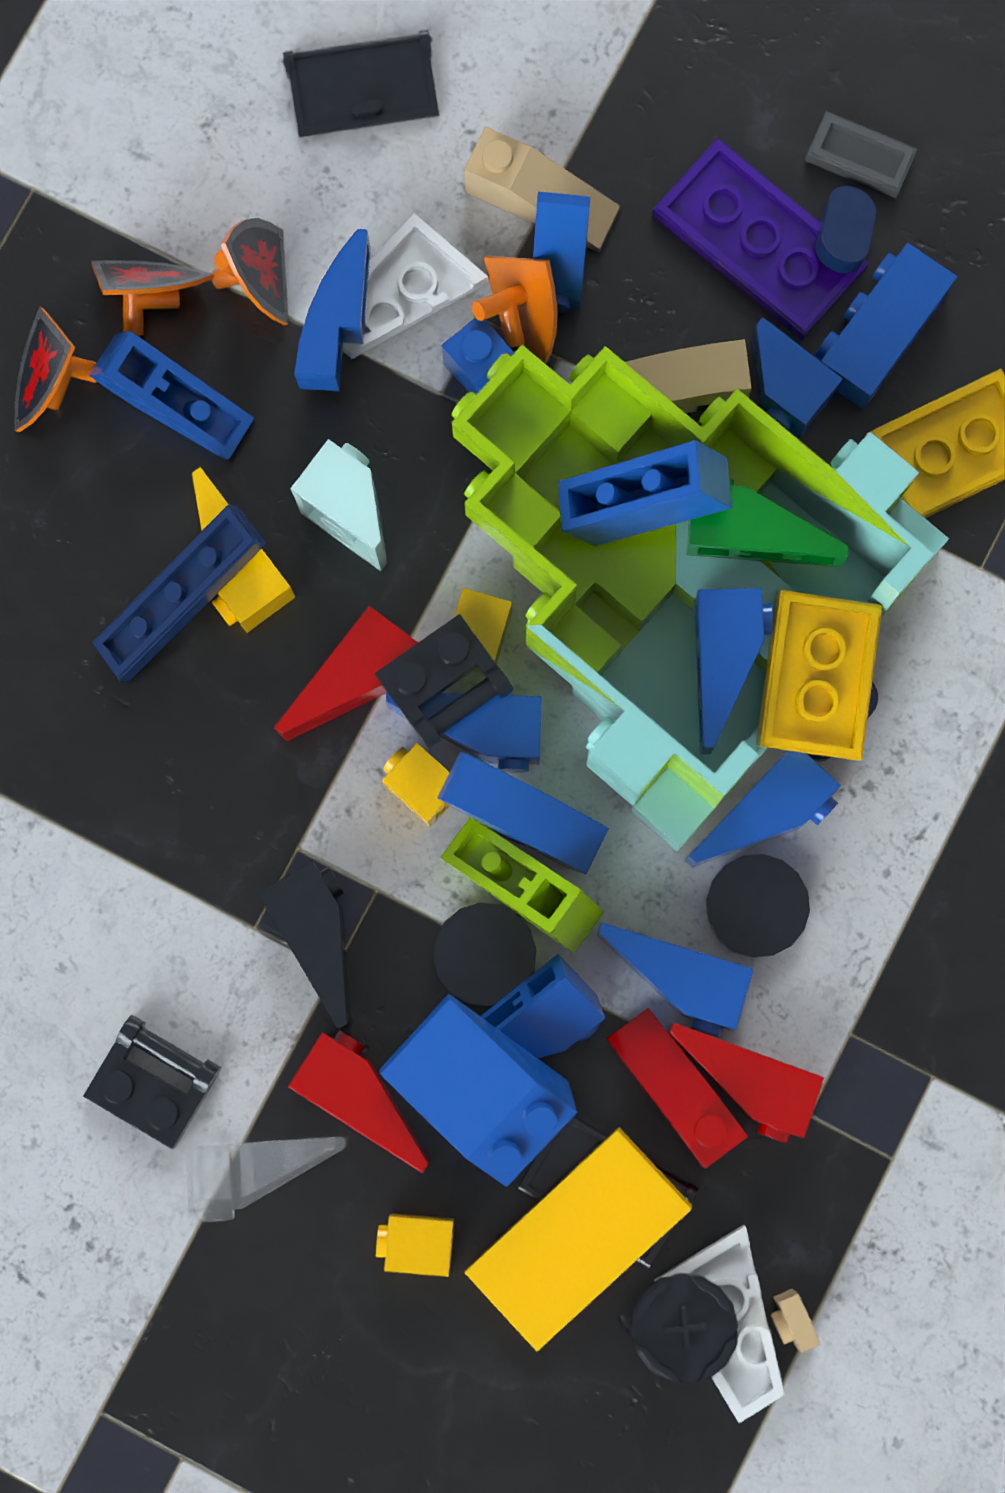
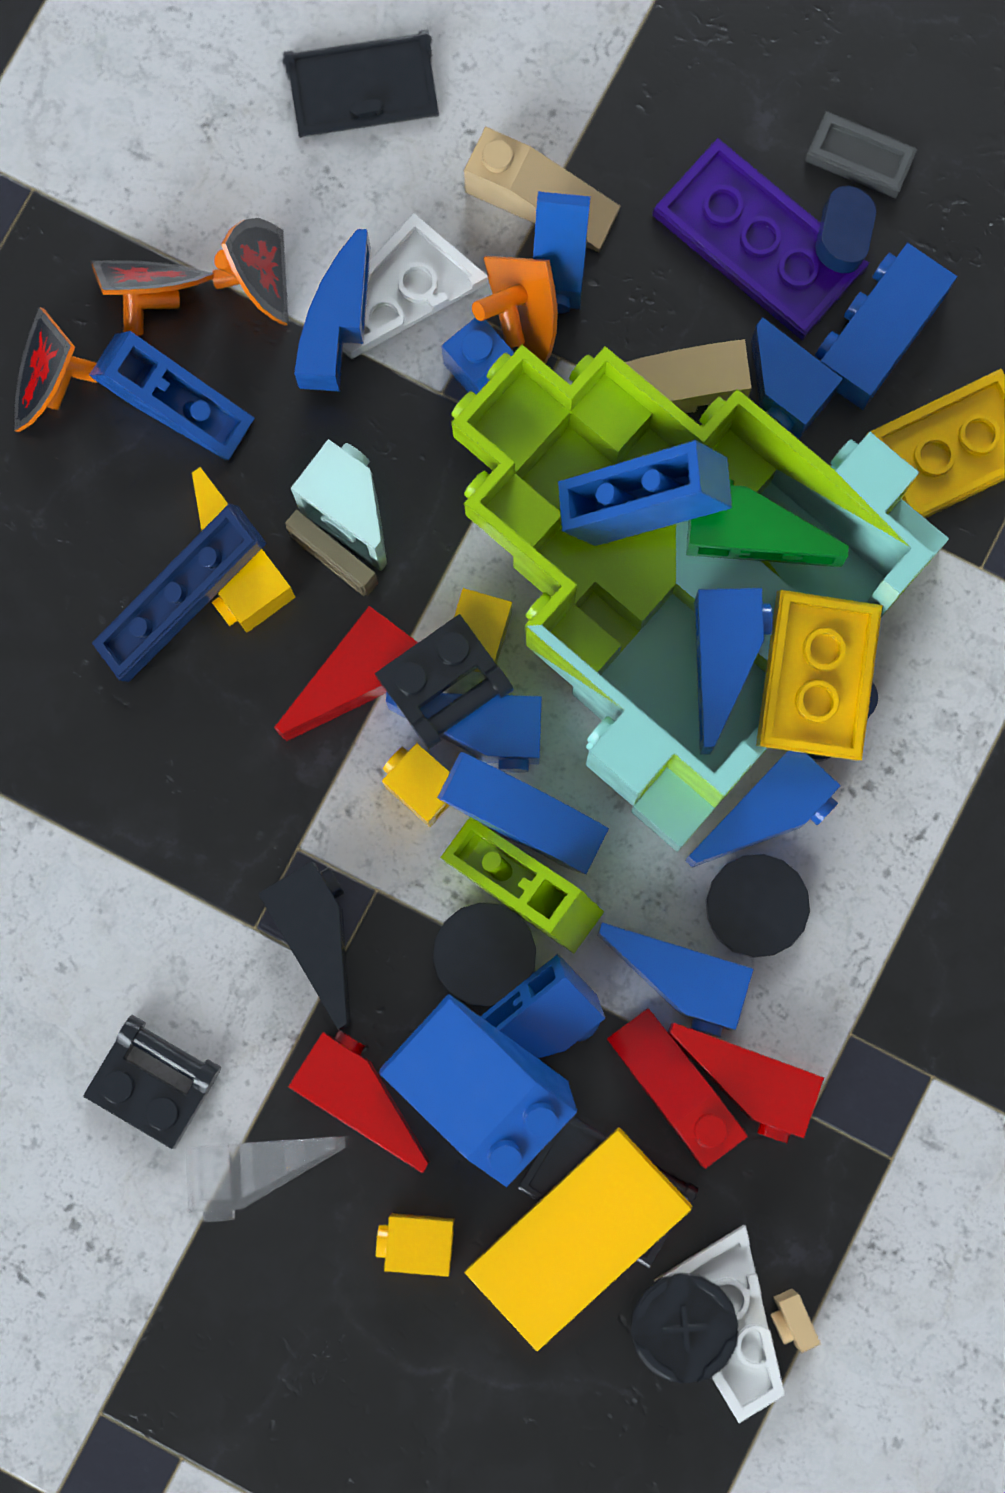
none -> dark tan tile [285,509,379,597]

